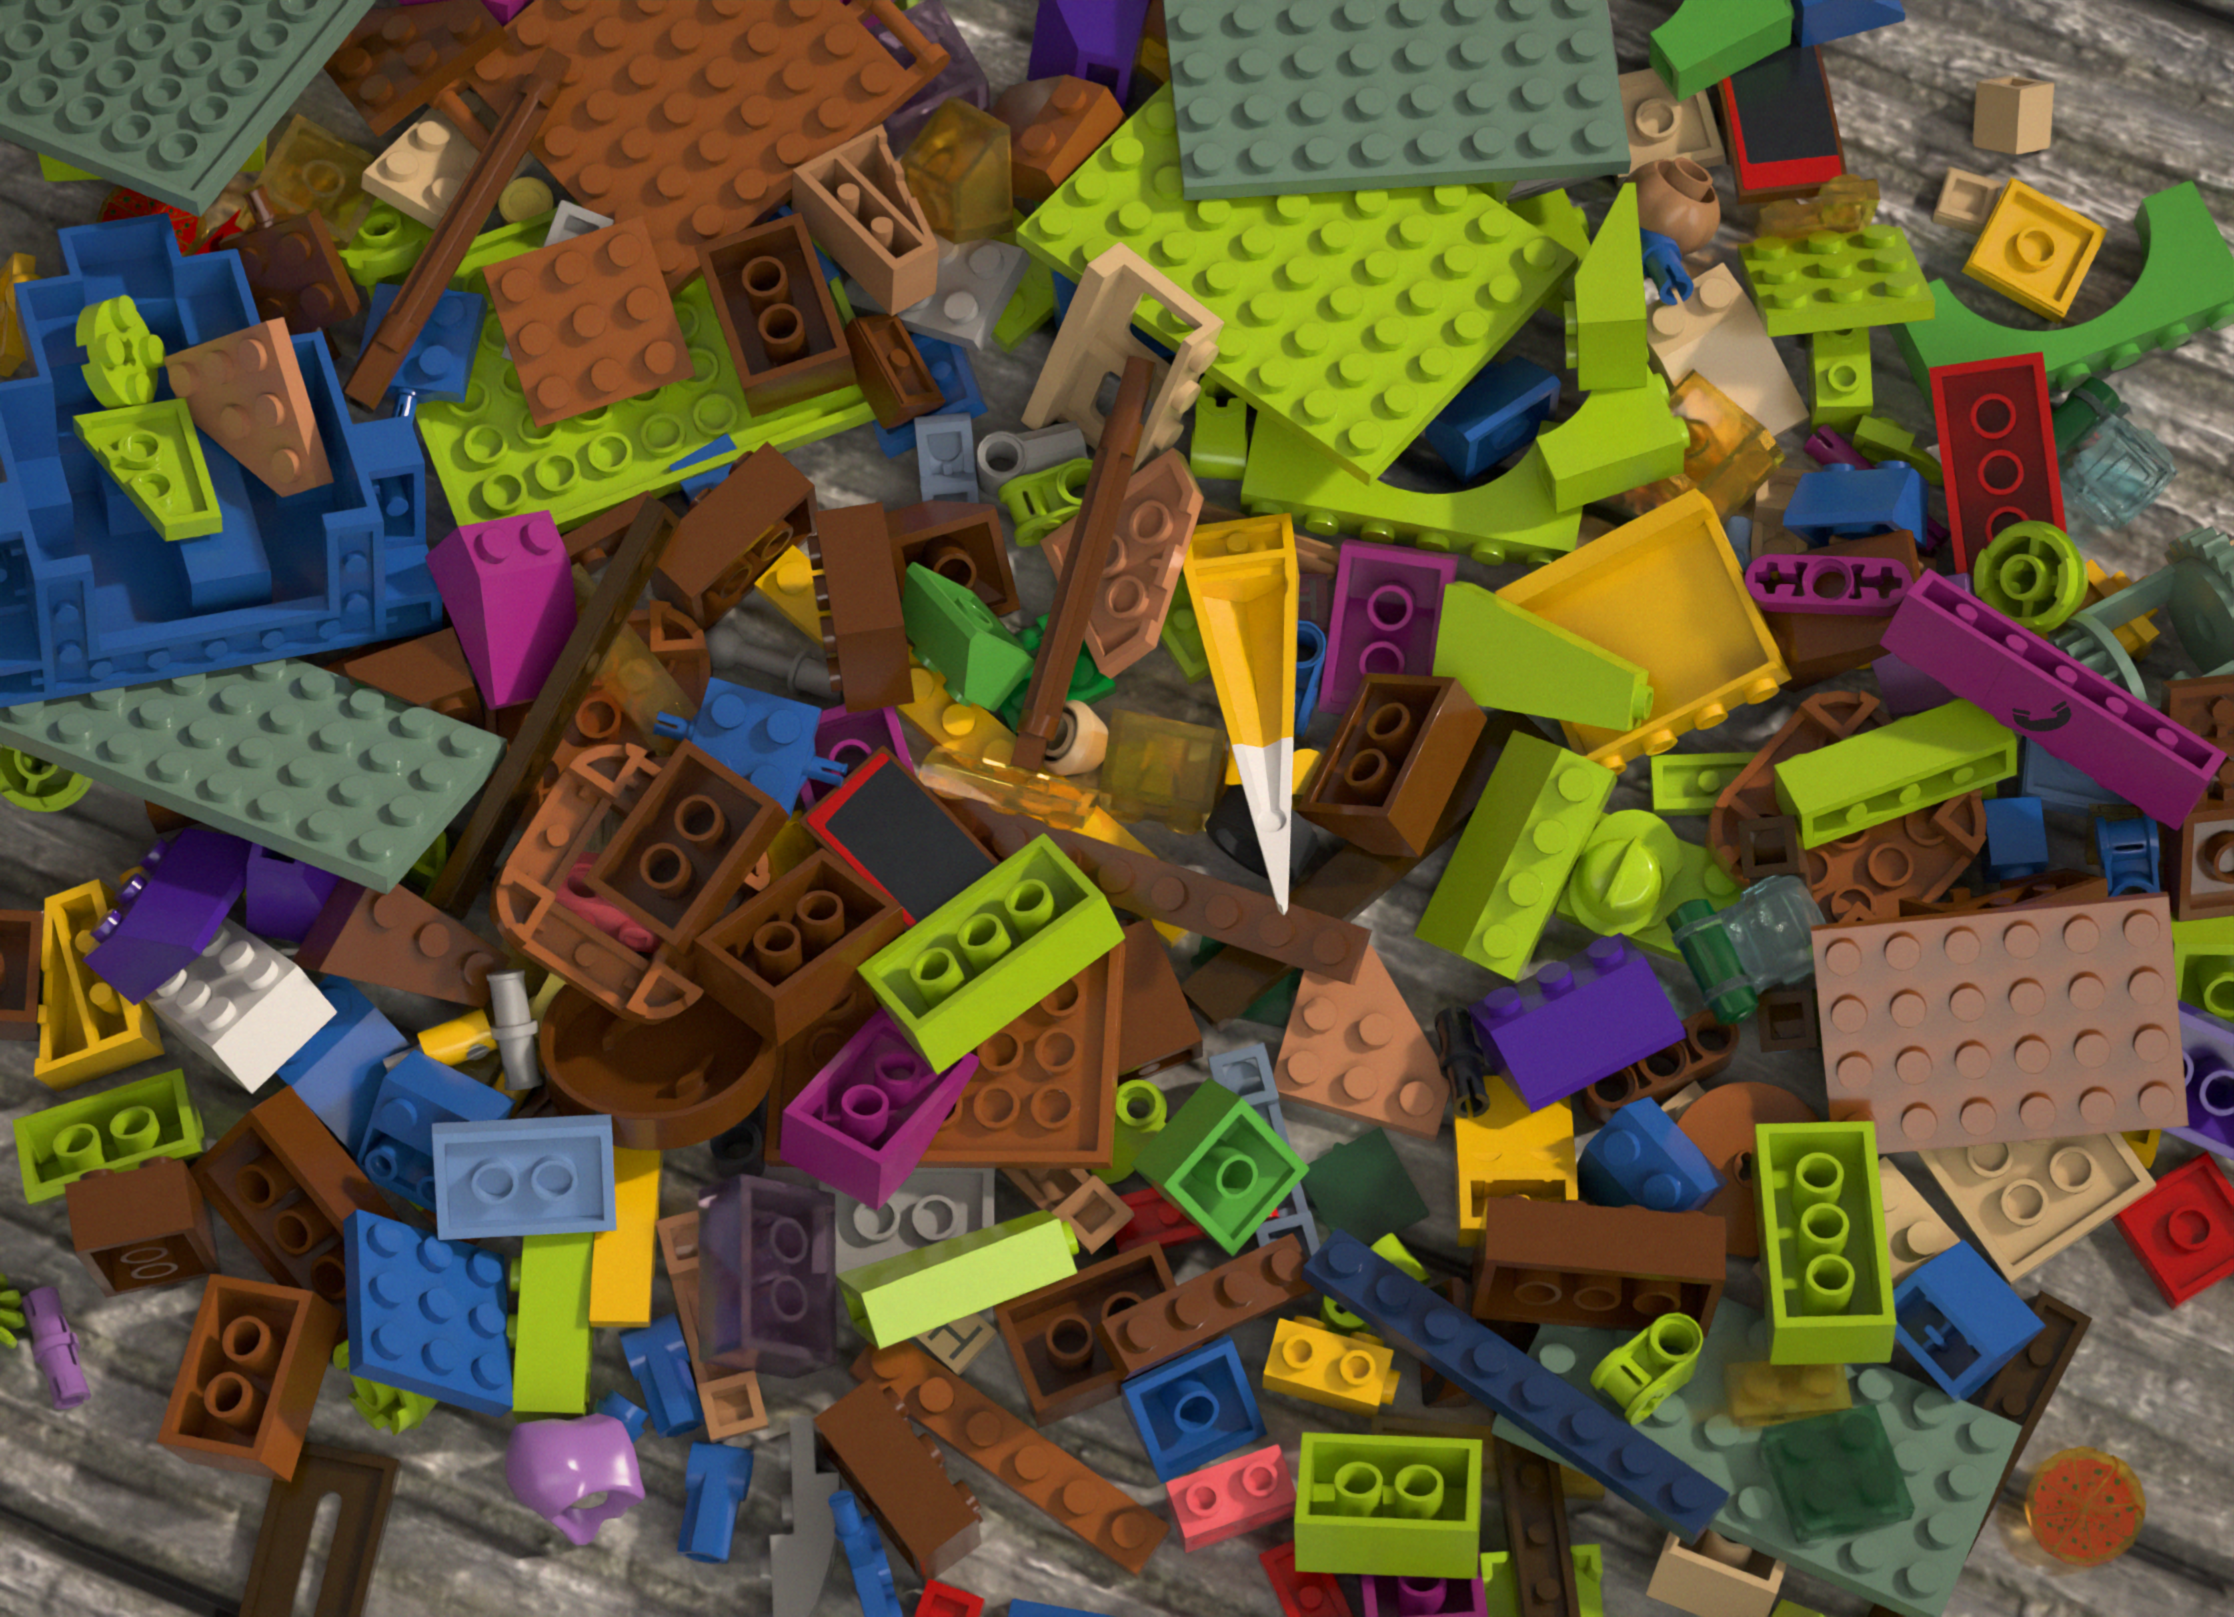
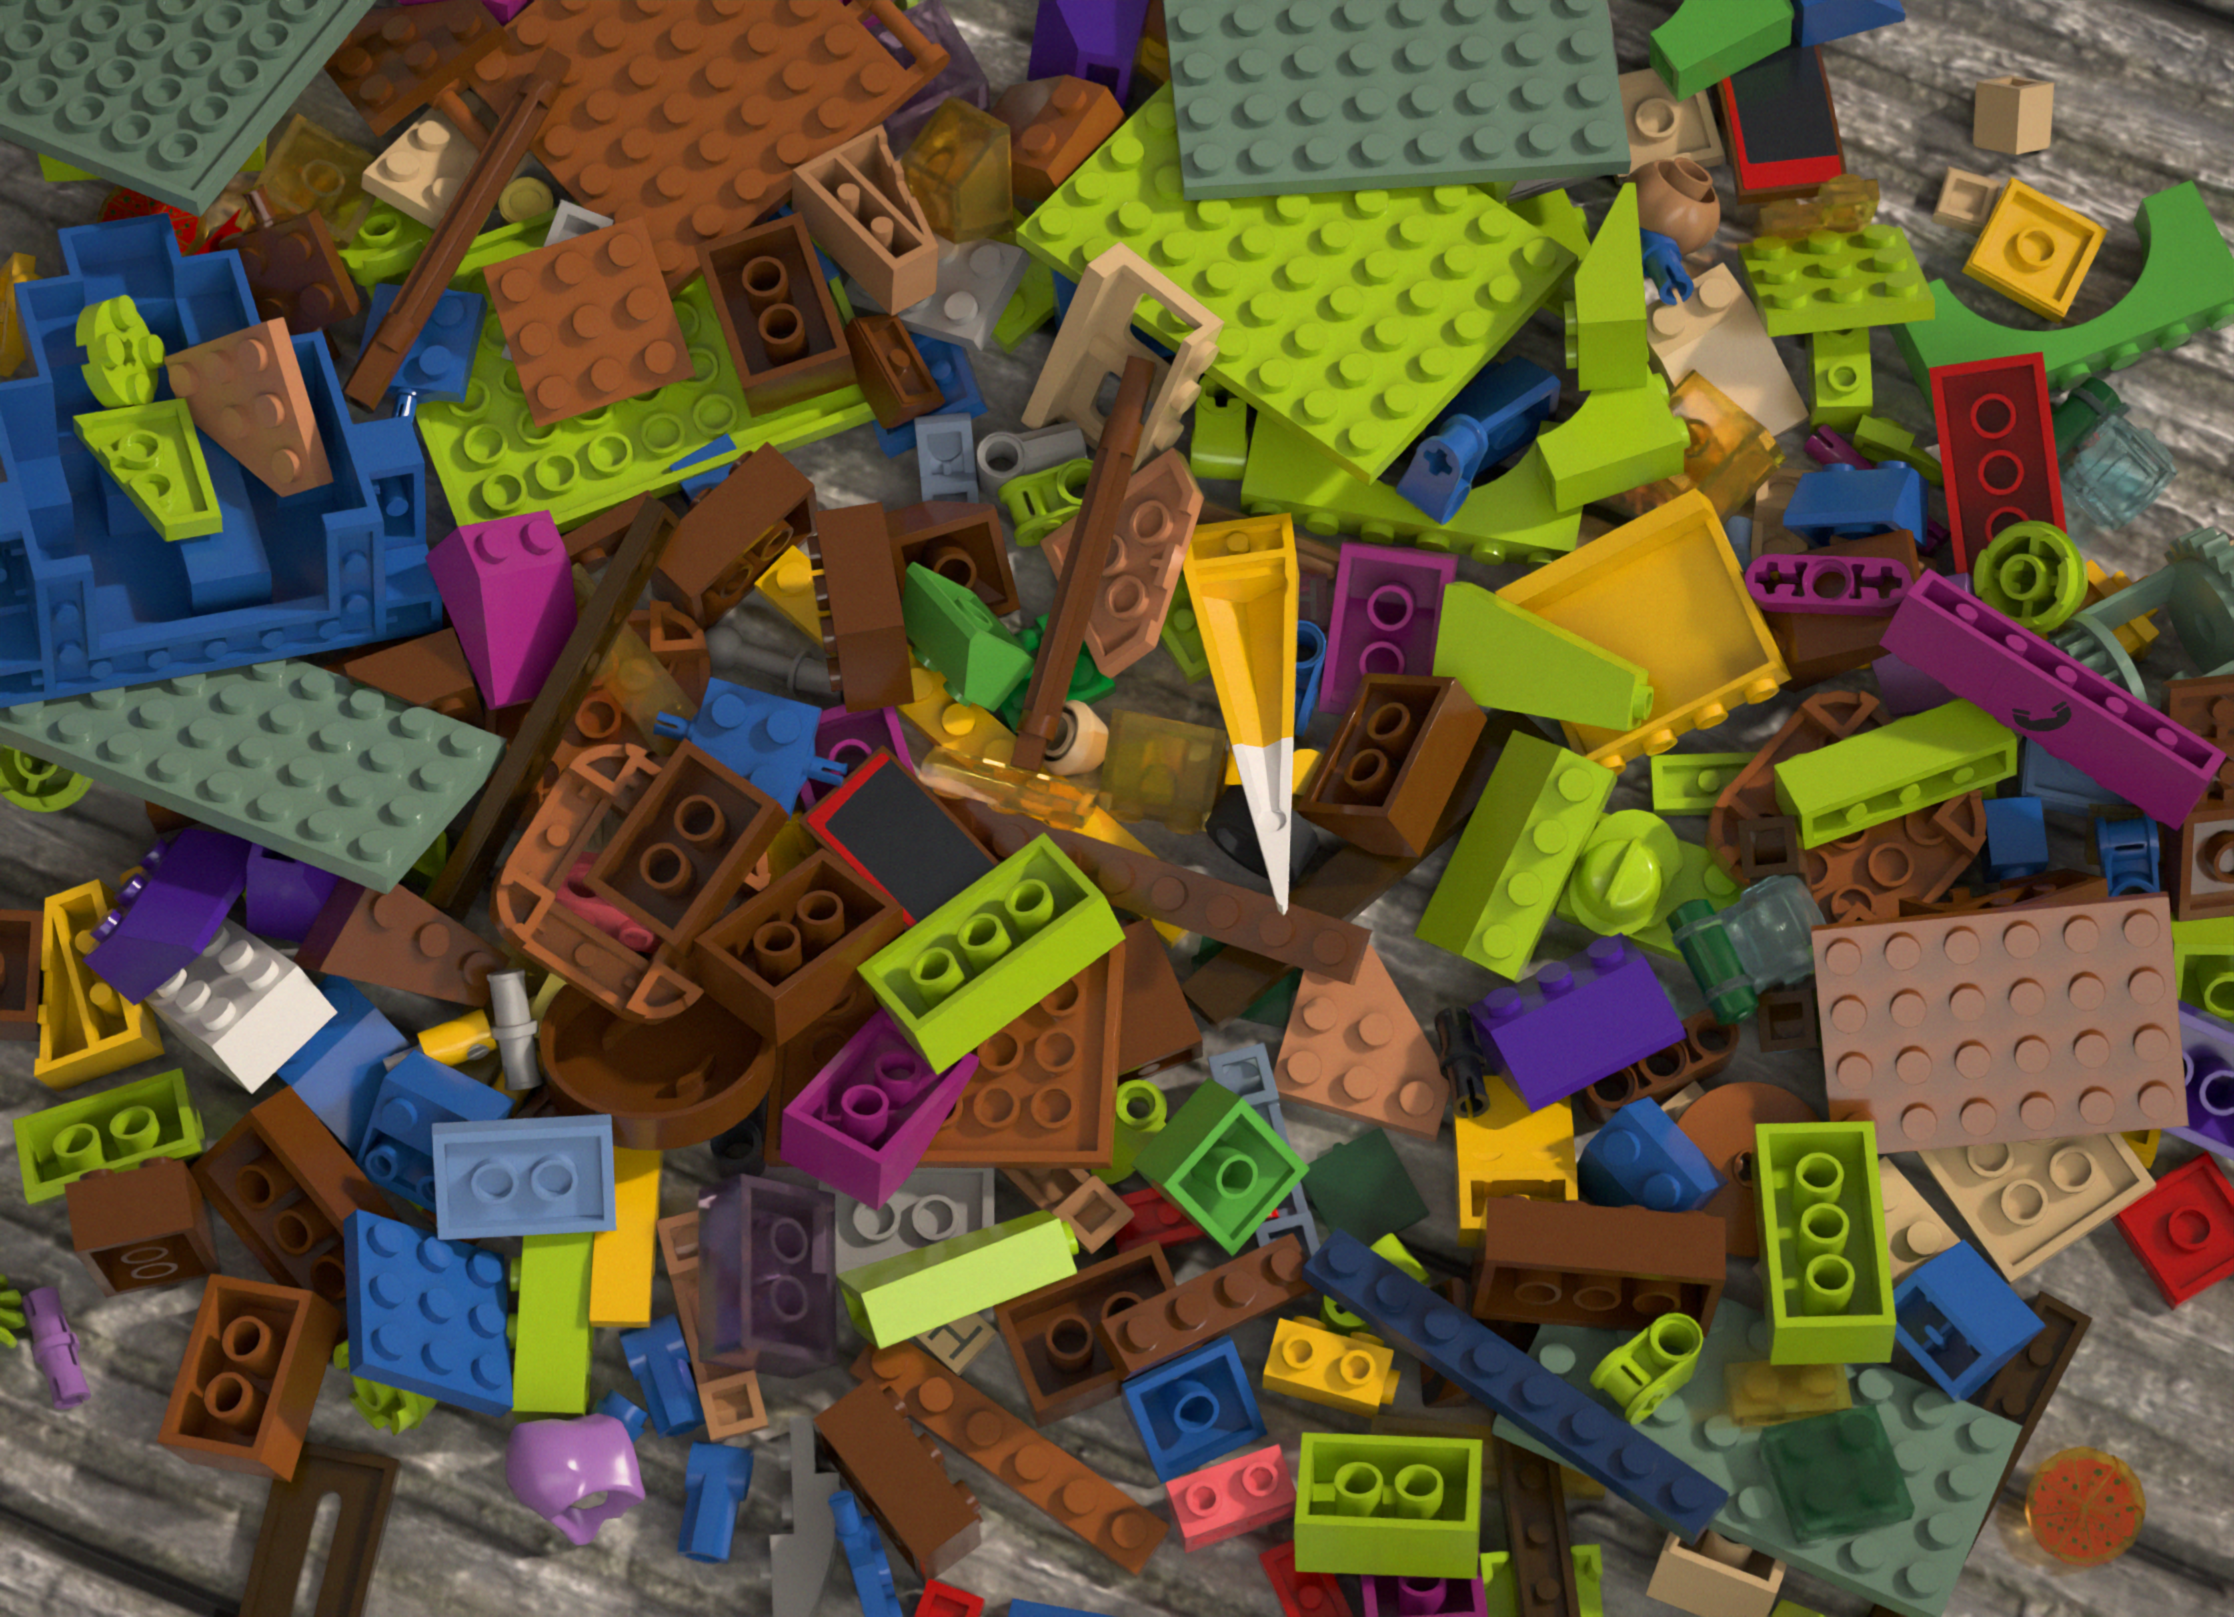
none -> blue piece [1396,414,1489,525]

